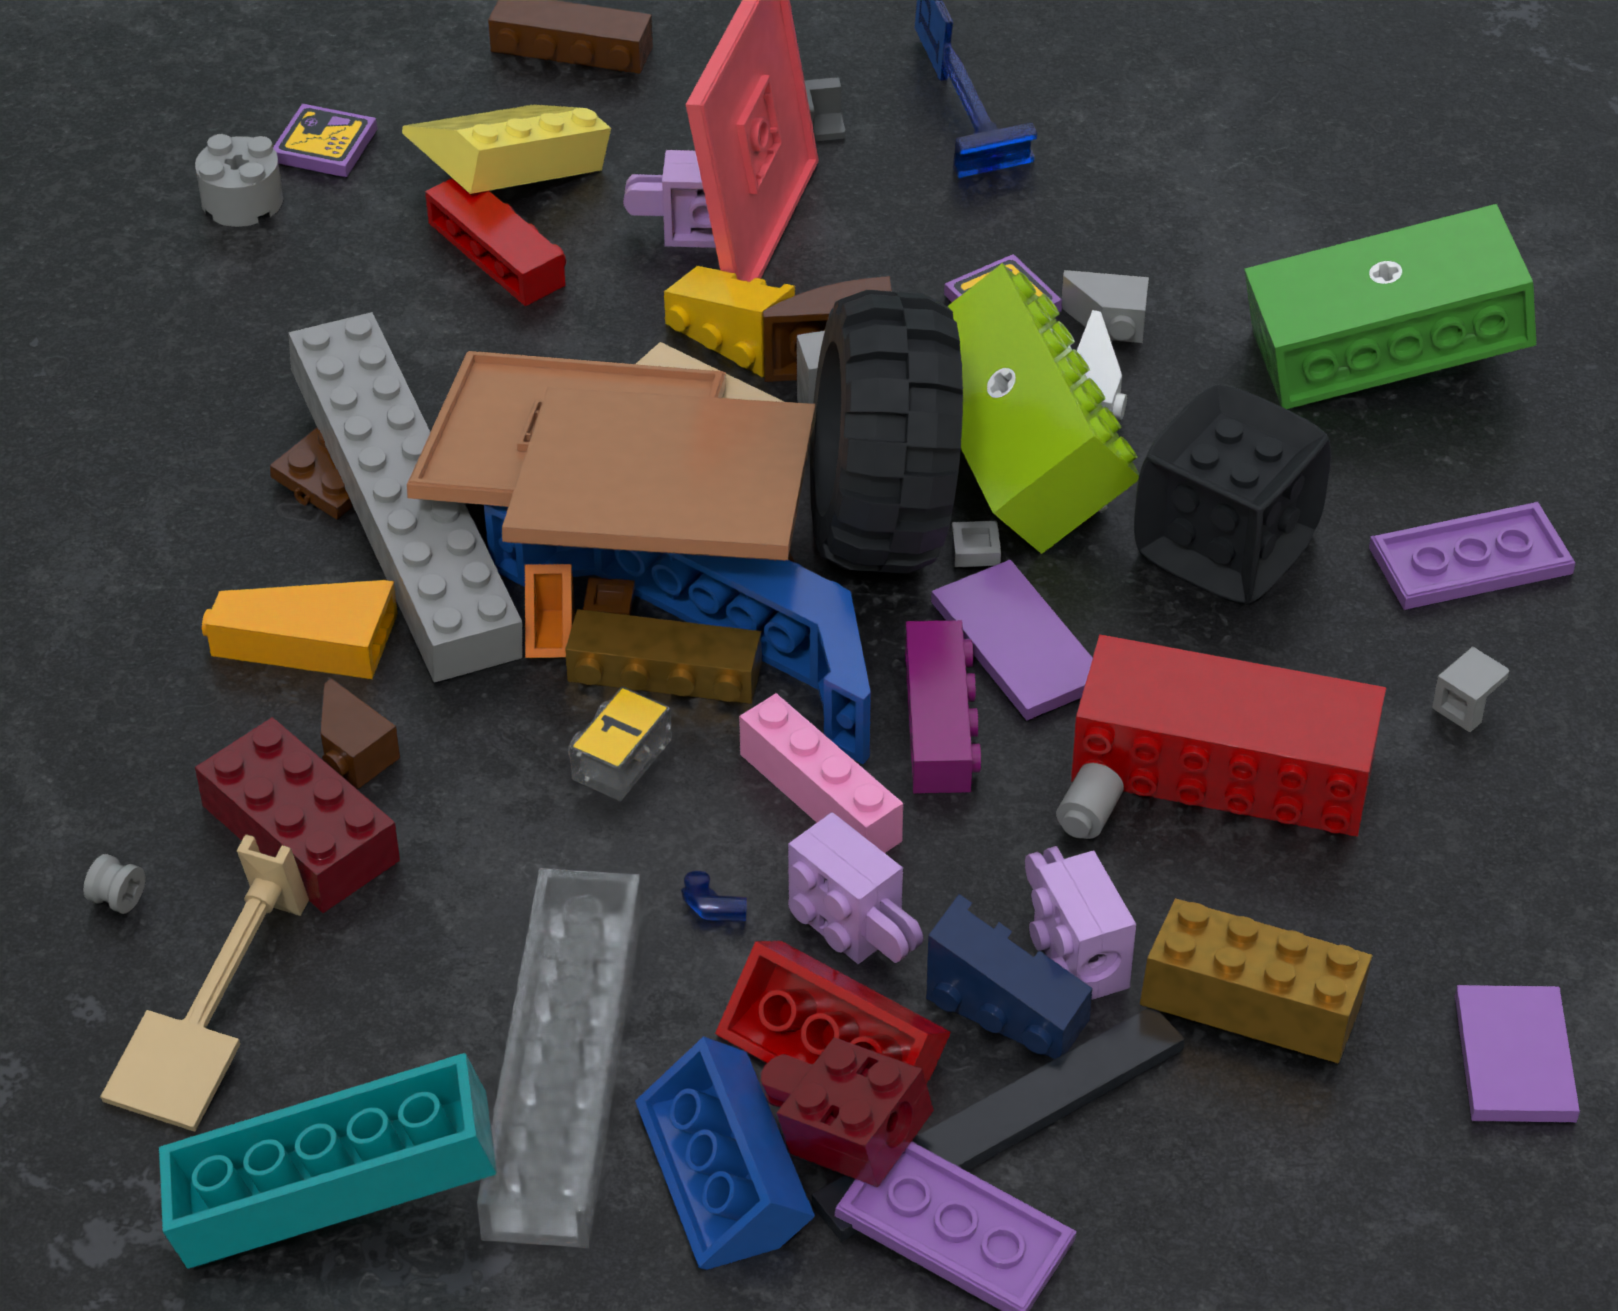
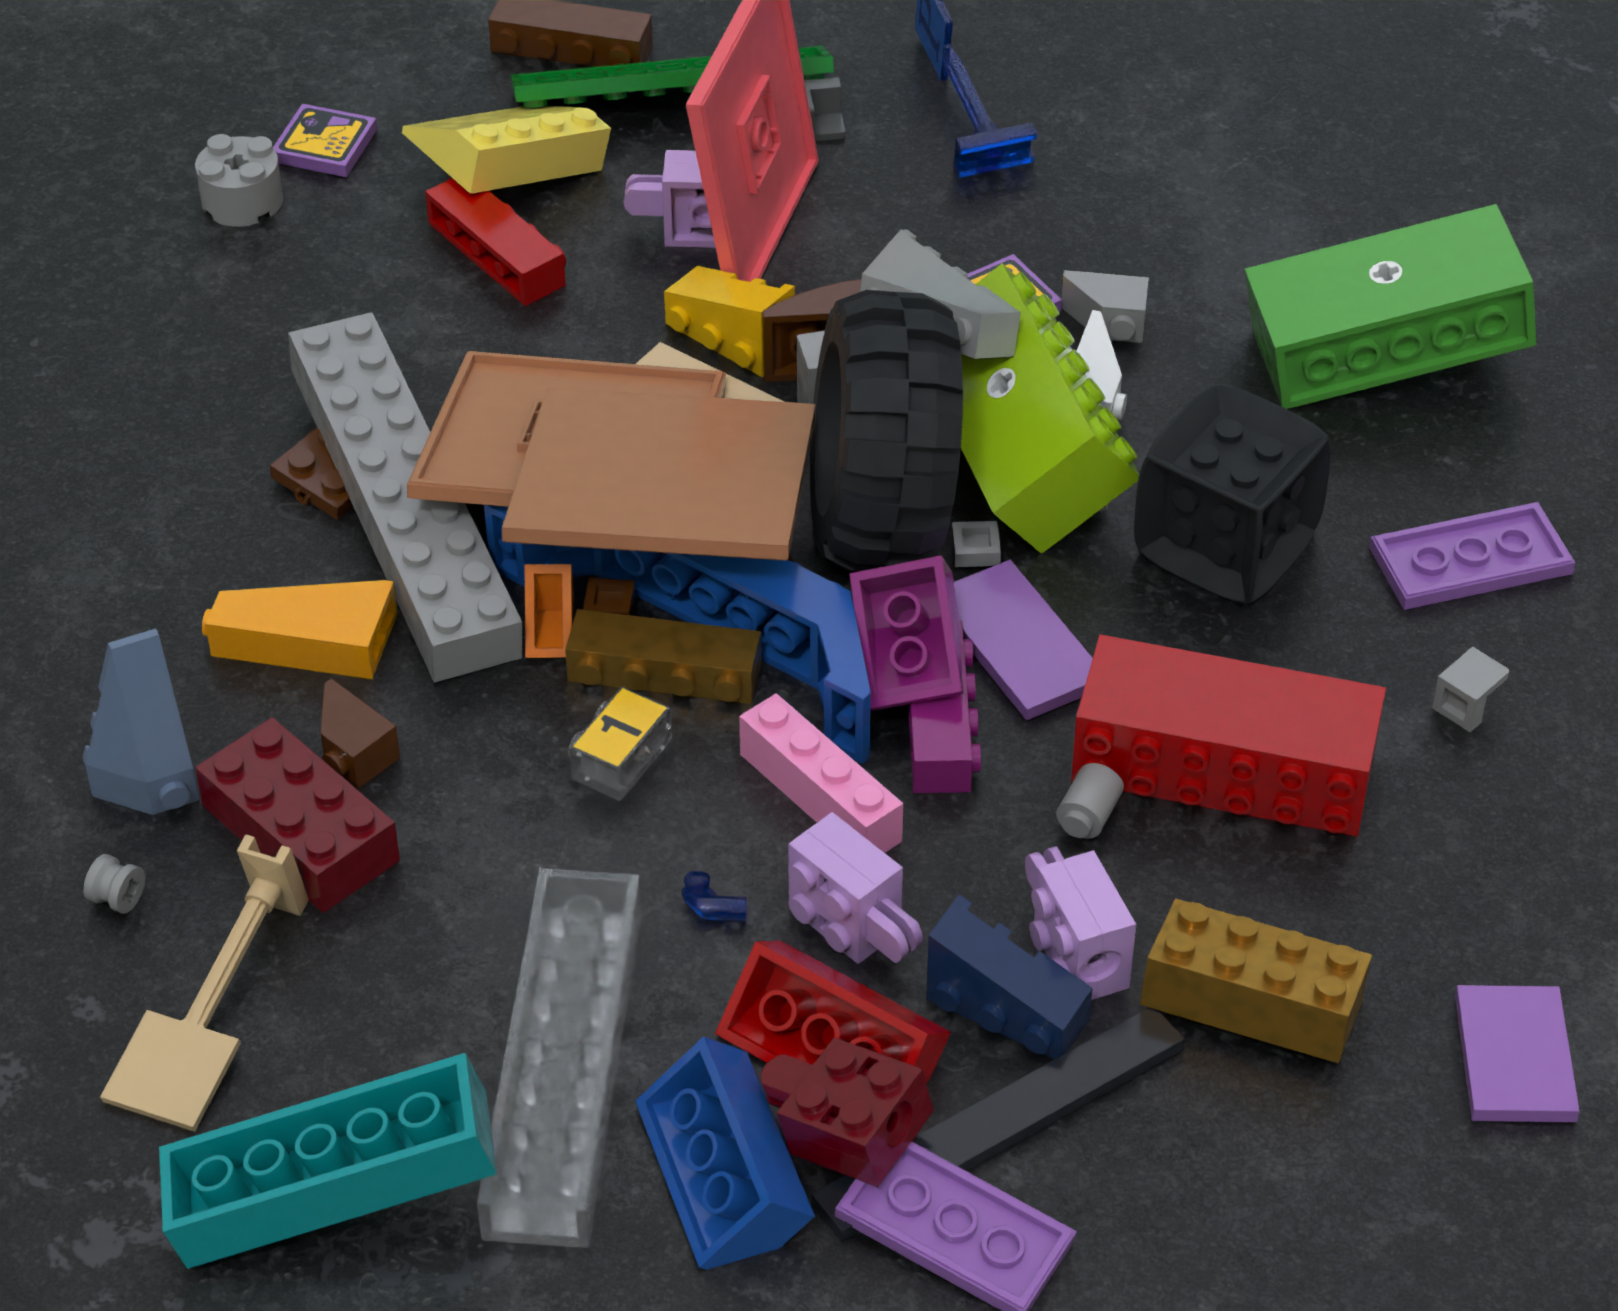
none -> sand blue wedge [83,628,199,815]
none -> green plate [510,45,834,108]
none -> magenta slope [849,555,964,711]
none -> light grey wedge [860,229,1021,359]

